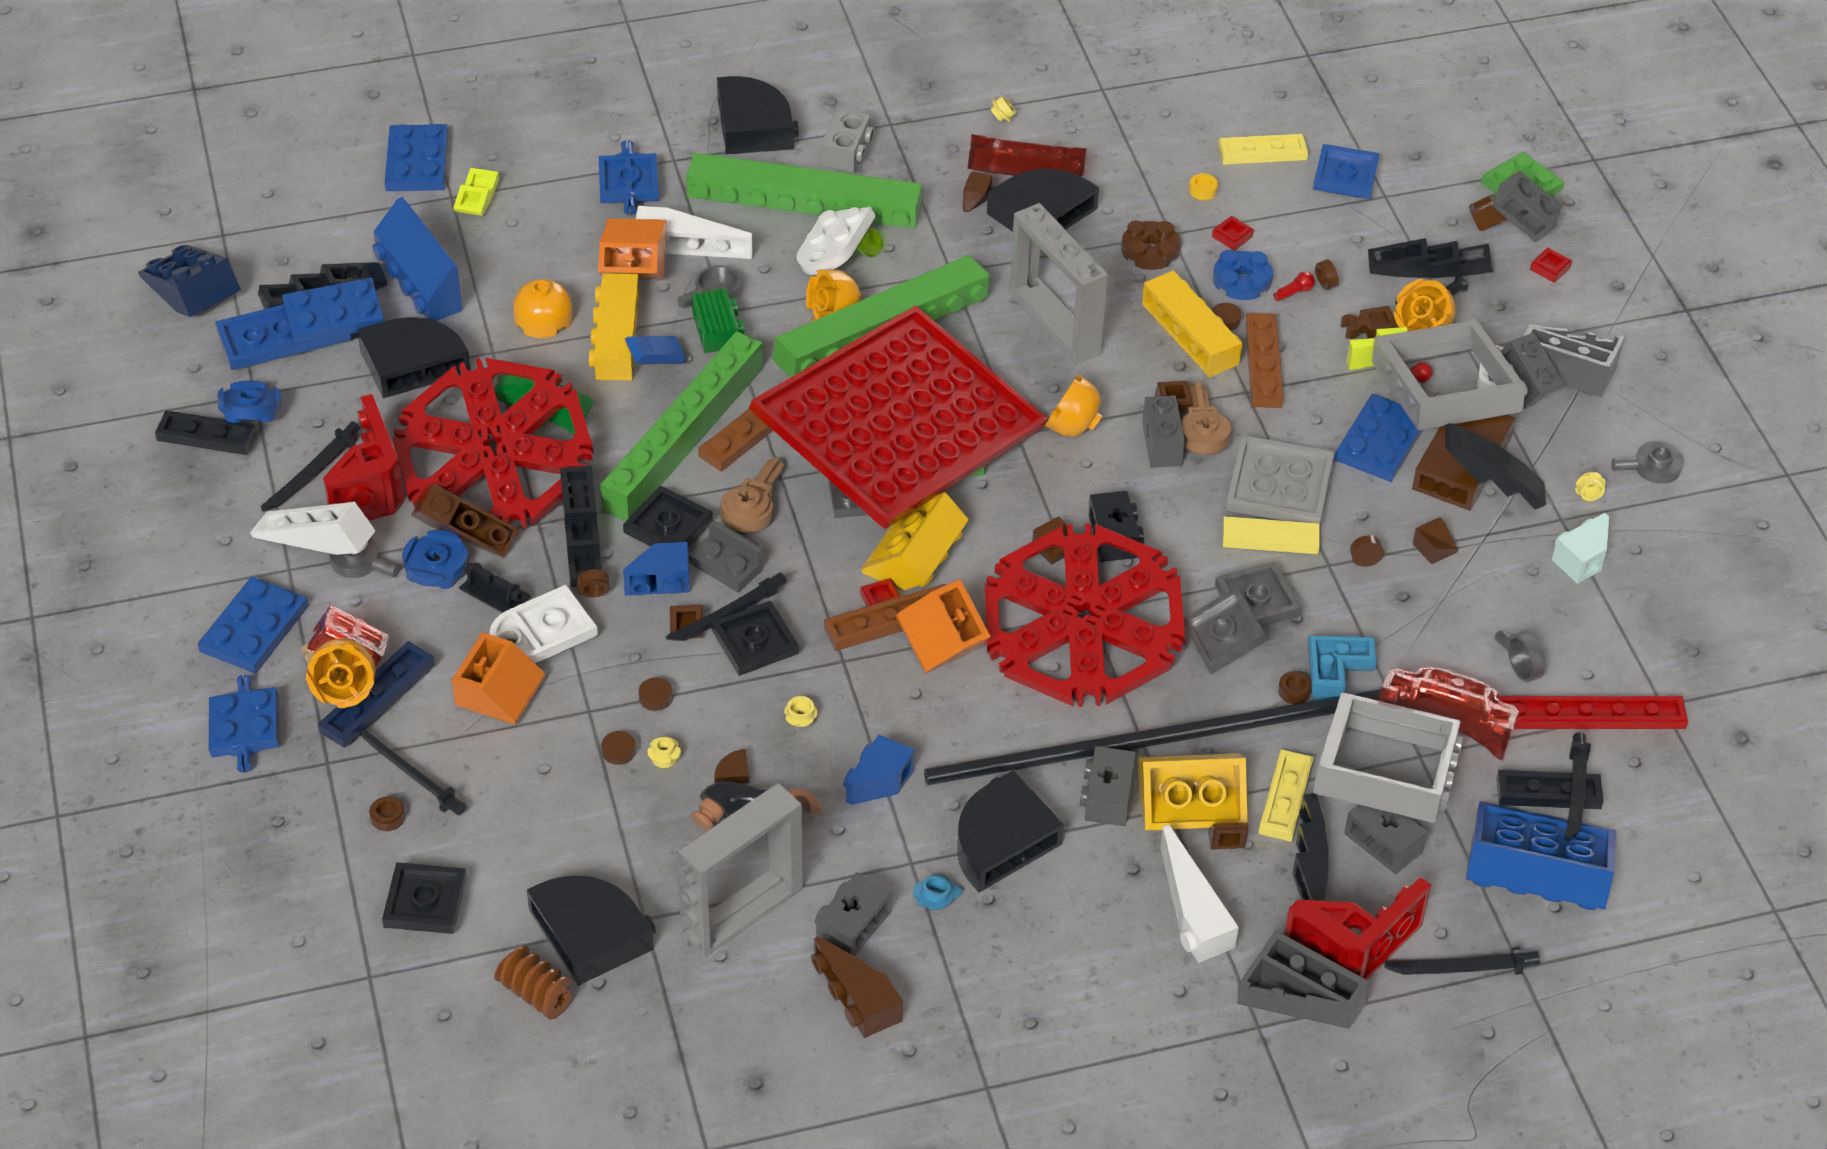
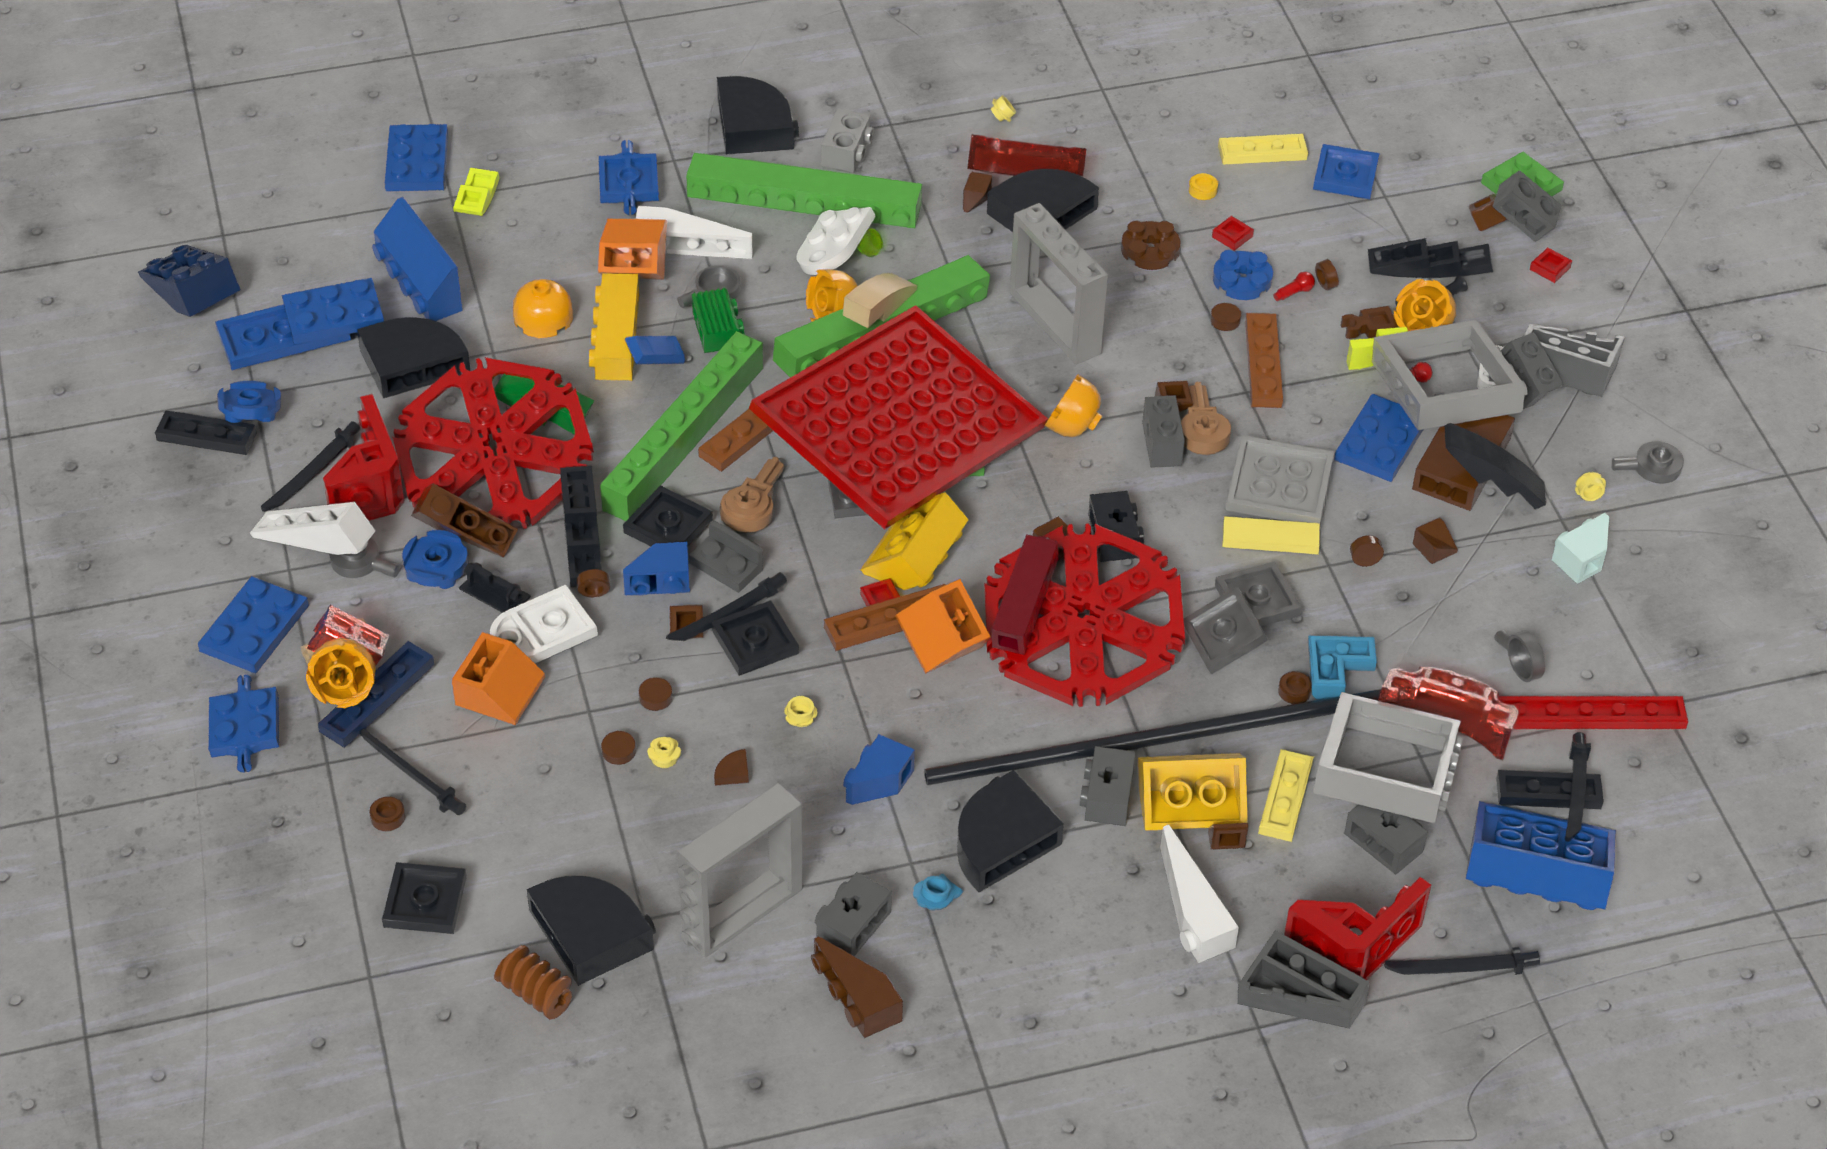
black slope [258,262,388,309] -> none
piece [691,781,822,831] -> none
yellow brick [1142,270,1242,378] -> none
black slope [1292,793,1328,901] -> none
none -> tan slope [843,273,917,328]
none -> dark red brick [991,534,1058,655]

